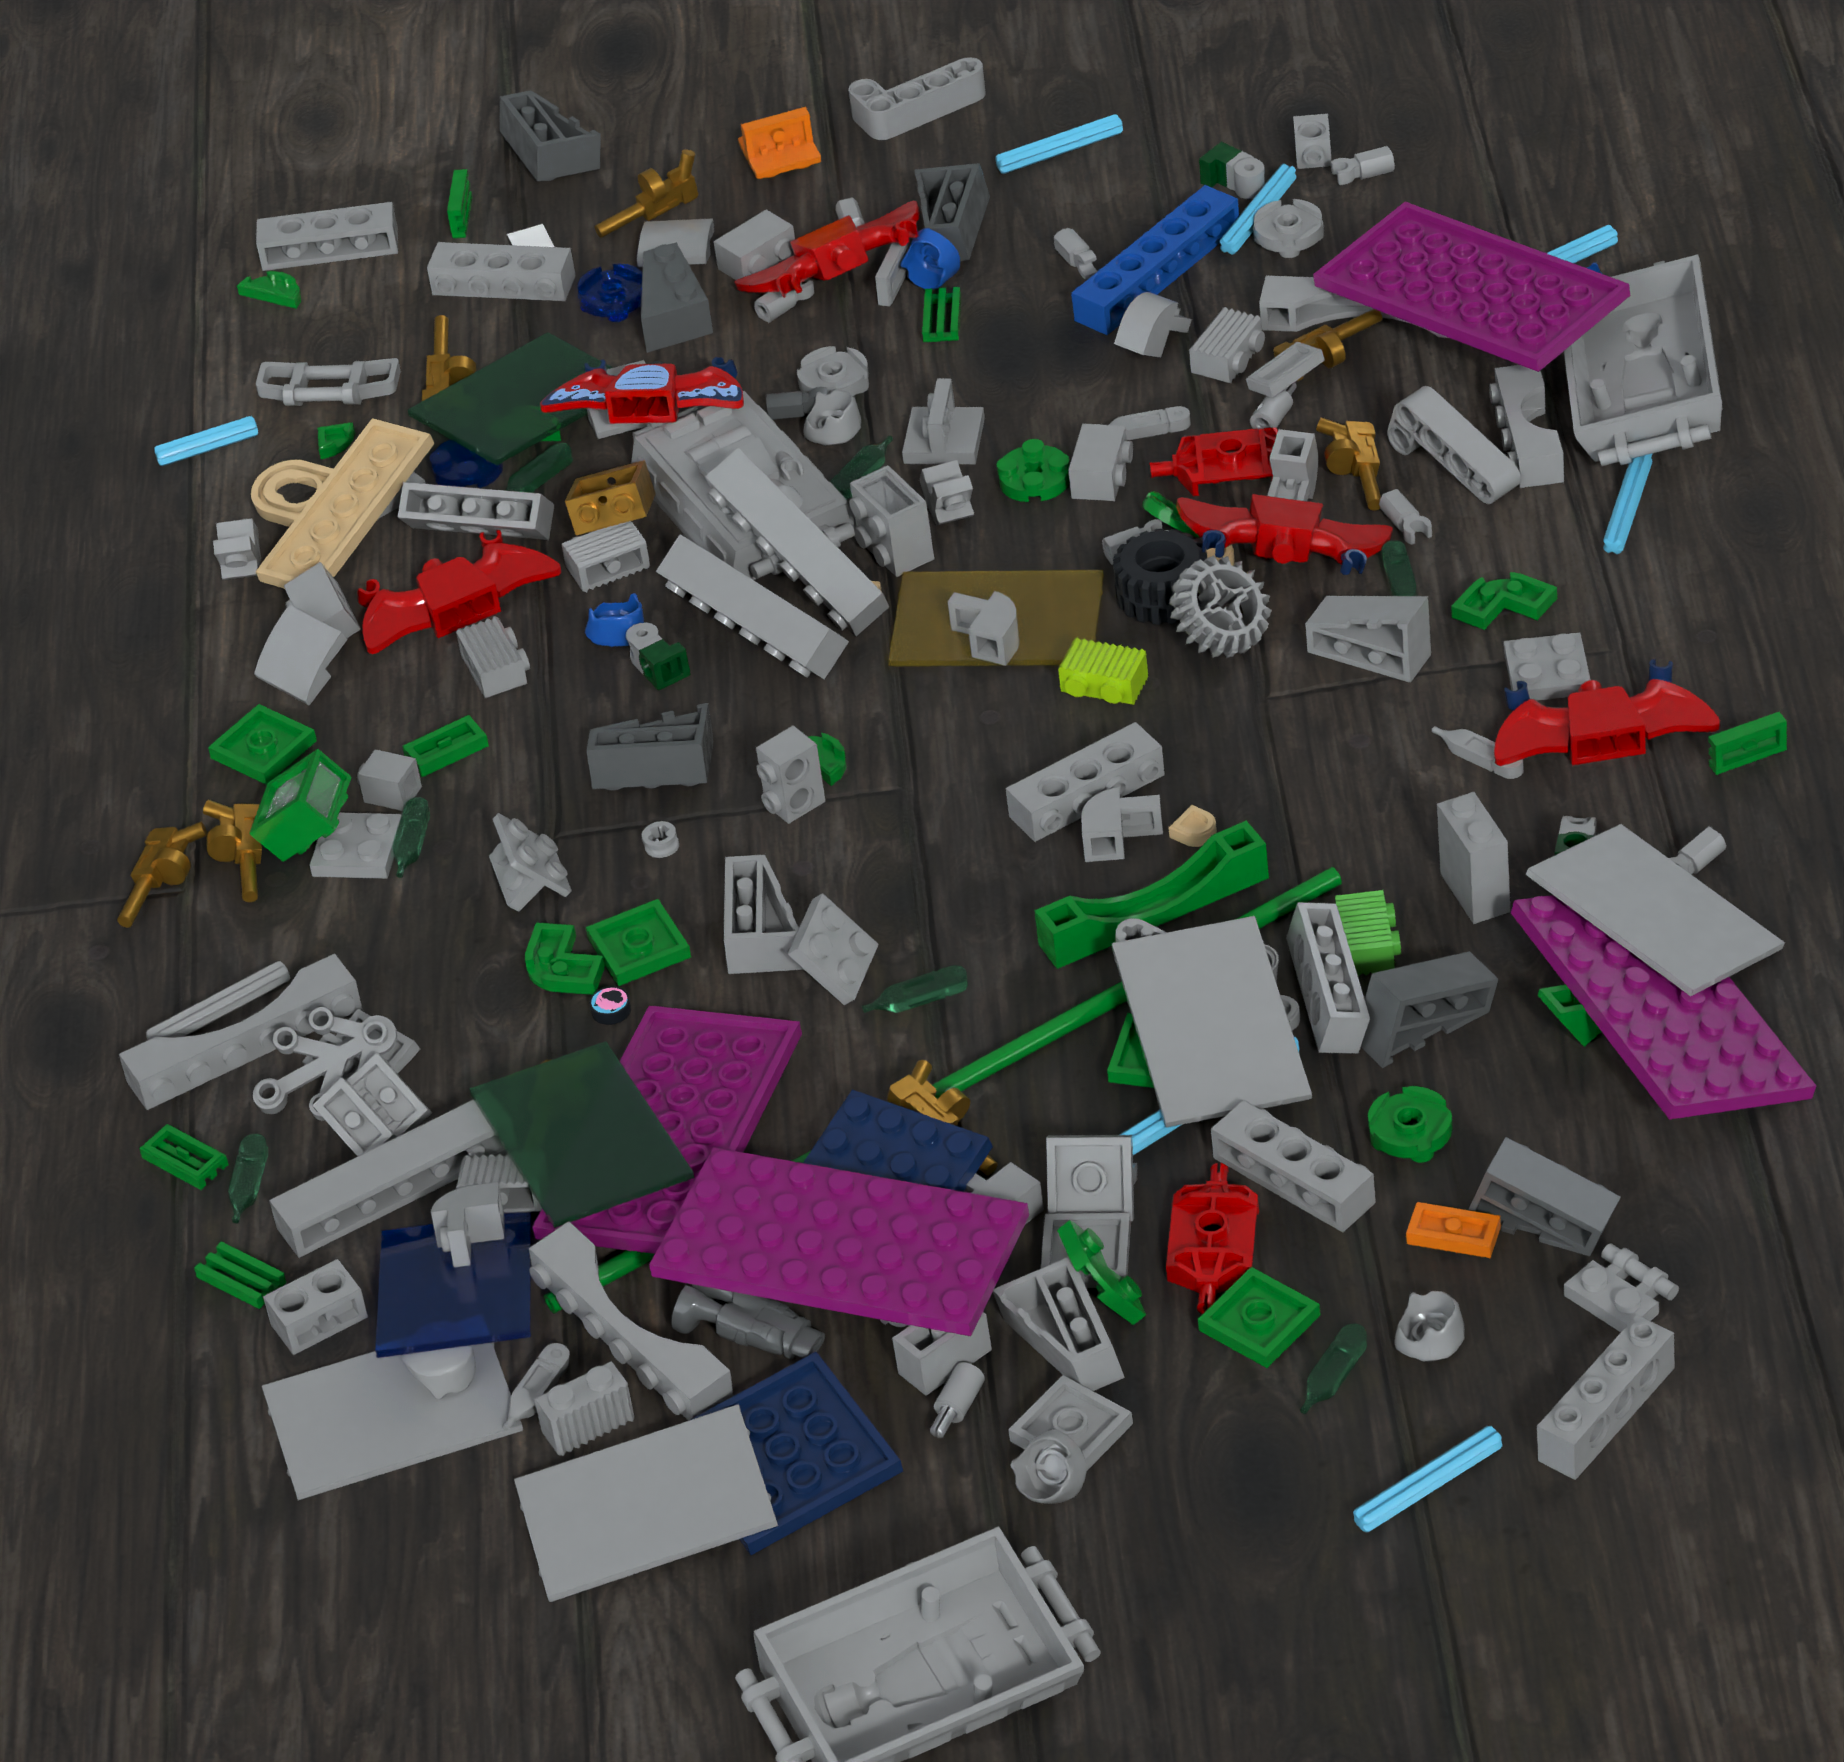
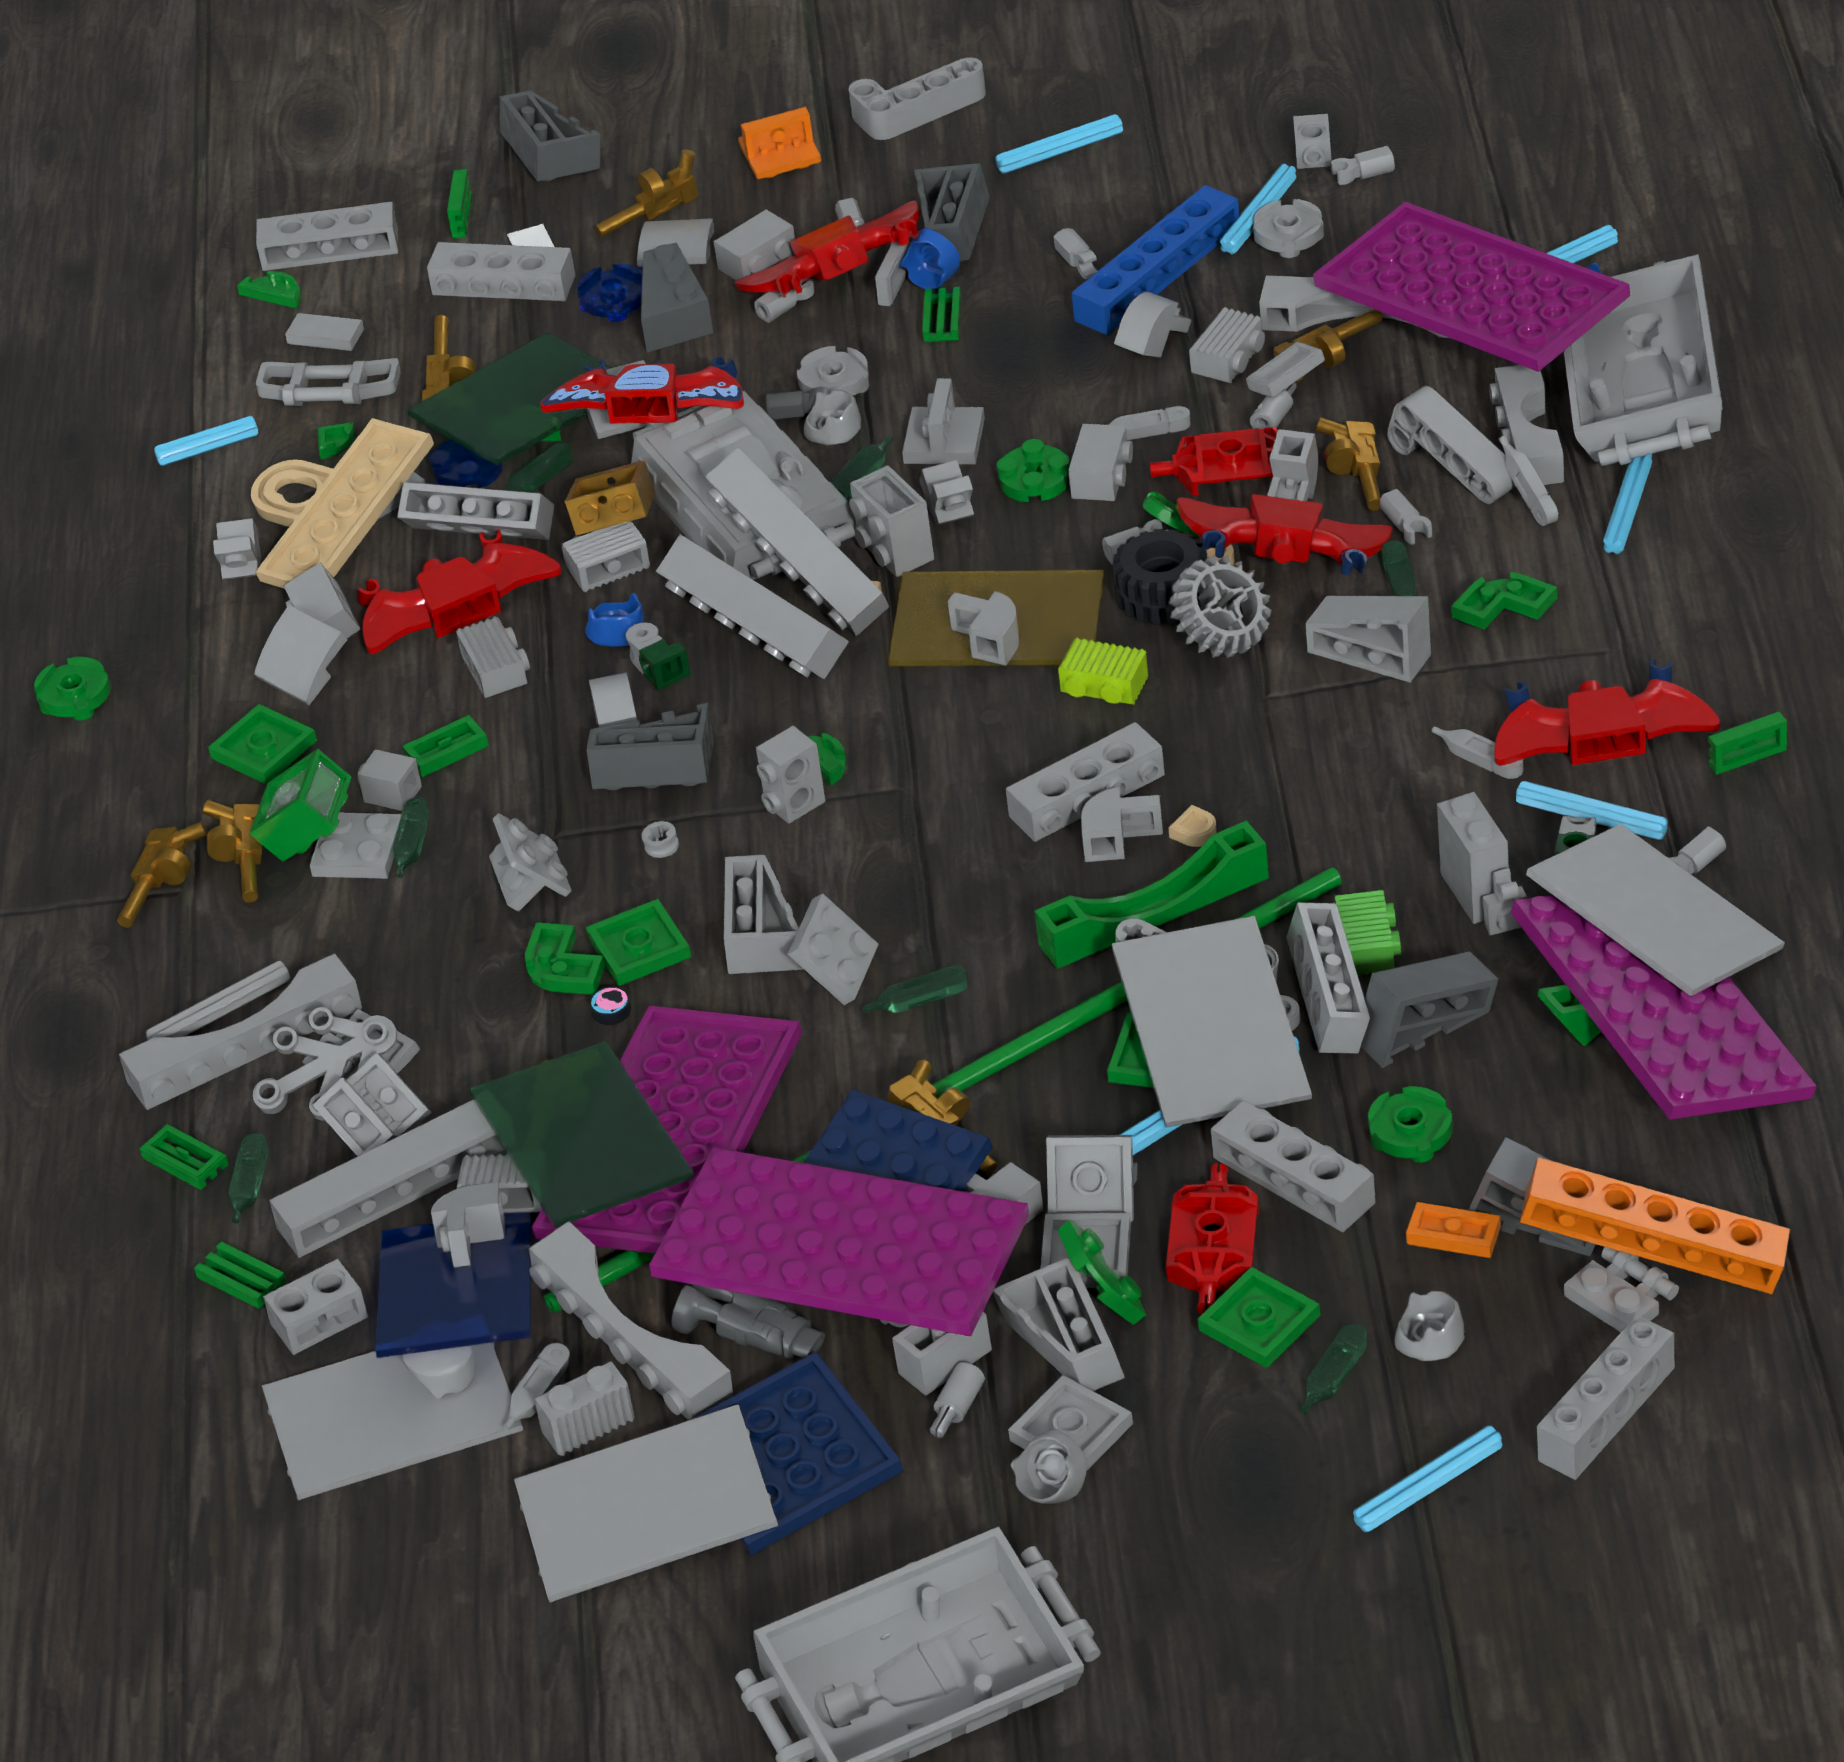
leg [1199,141,1265,199] -> none
light grey plate [1504,632,1591,701] -> none
none -> green plate [34,657,111,721]
none -> light grey tile [285,313,364,351]
none -> light grey brick [589,672,637,727]
none -> light grey plate [1483,868,1527,936]
none -> light grey piece [1499,436,1558,526]
none -> medium azure axle [1516,781,1667,840]
none -> orange brick [1520,1157,1790,1294]

